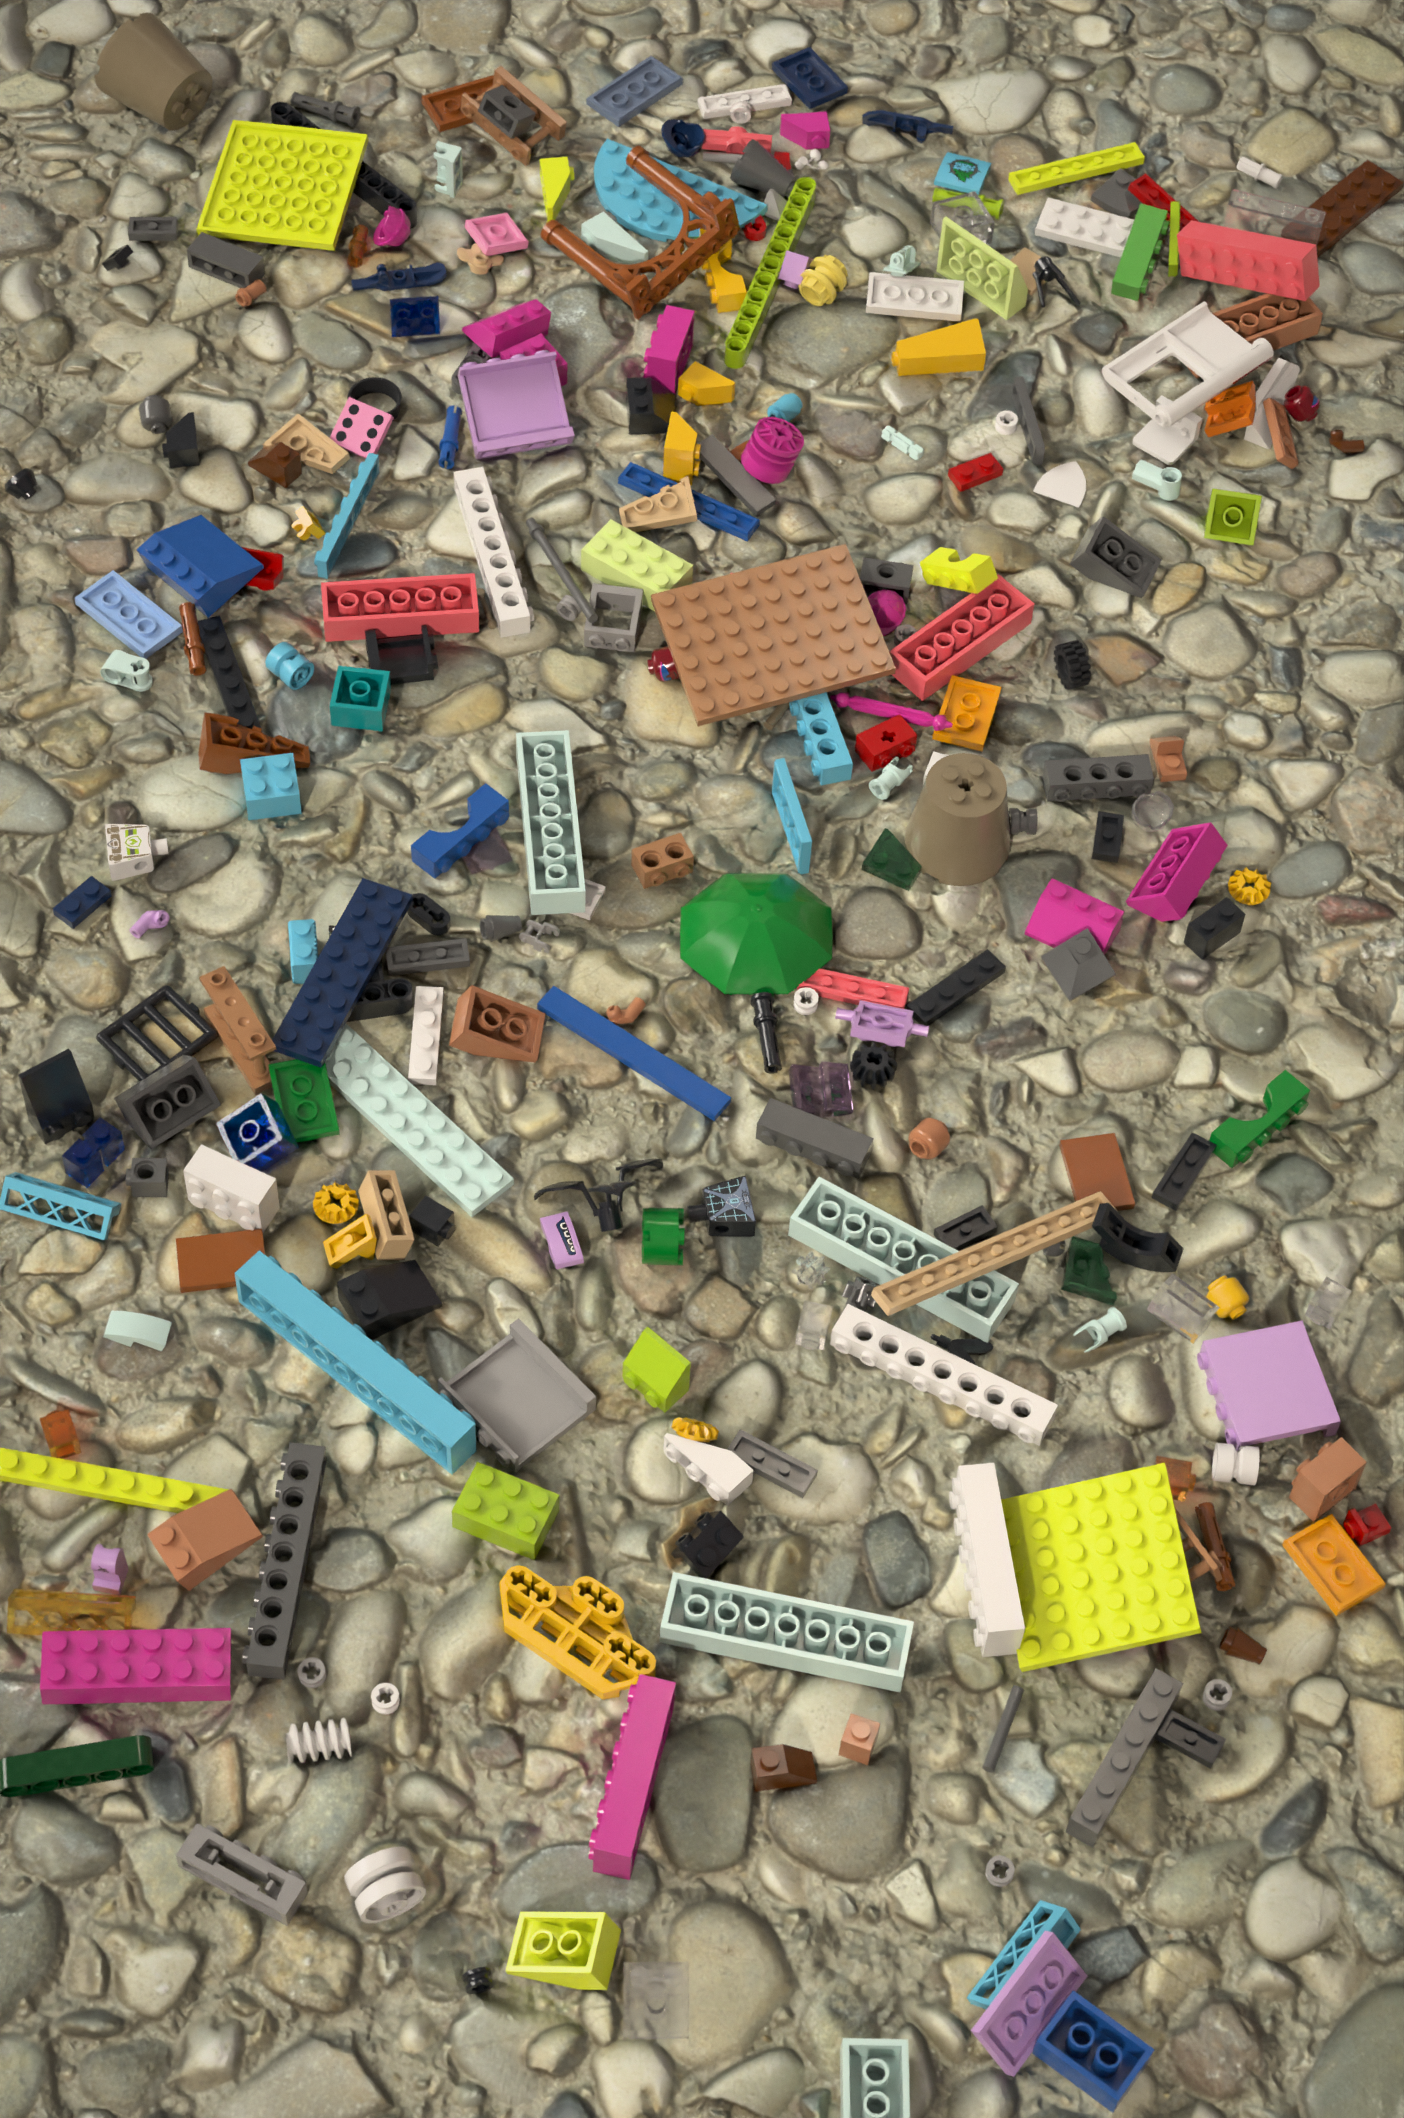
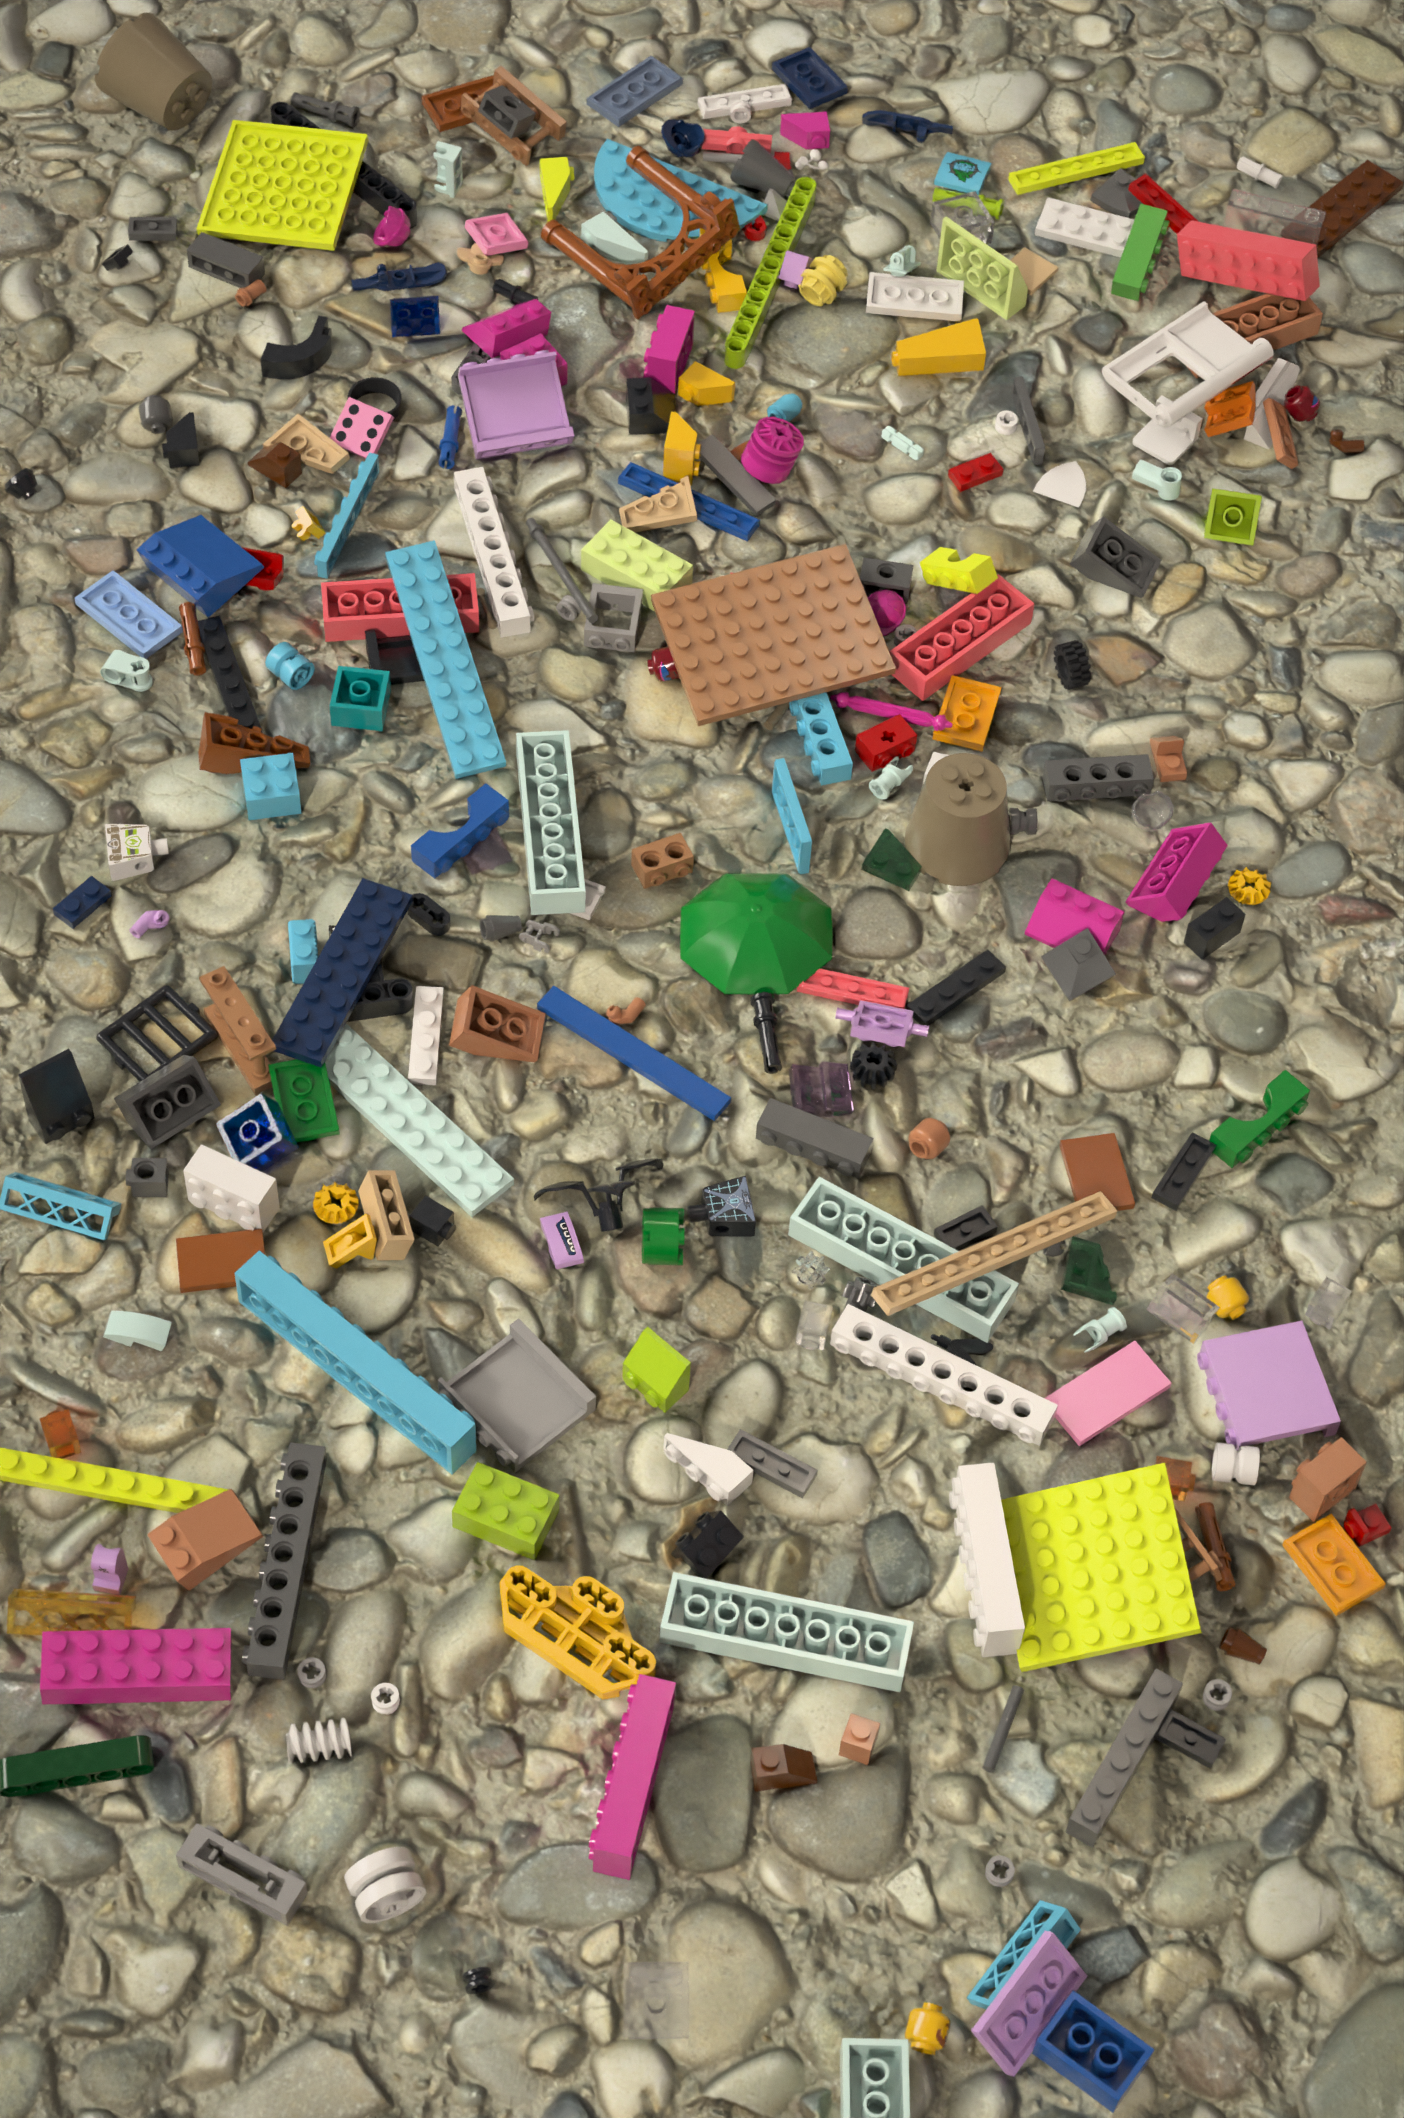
clear blue piece [62,1117,125,1188] -> none
black slope [337,1260,443,1340] -> none
clear orange pin [348,225,369,268] -> none
dark grey plate [385,938,470,976] -> none
neon yellow slope [505,1912,621,1990] -> none
yellow gear [671,1417,719,1442] -> none
white bush [793,987,819,1015] -> none
black plant [1032,256,1081,308] -> none
black plate [1091,811,1124,863] -> none
black arch [1092,1202,1184,1272] -> none
lime tile [1168,202,1180,277] -> none
none -> black arch [260,315,332,380]
none -> medium azure plate [385,540,506,779]
none -> black axle [492,279,539,304]
none -> yellow head [905,2003,951,2055]
none -> bright pink tile [1045,1341,1172,1446]

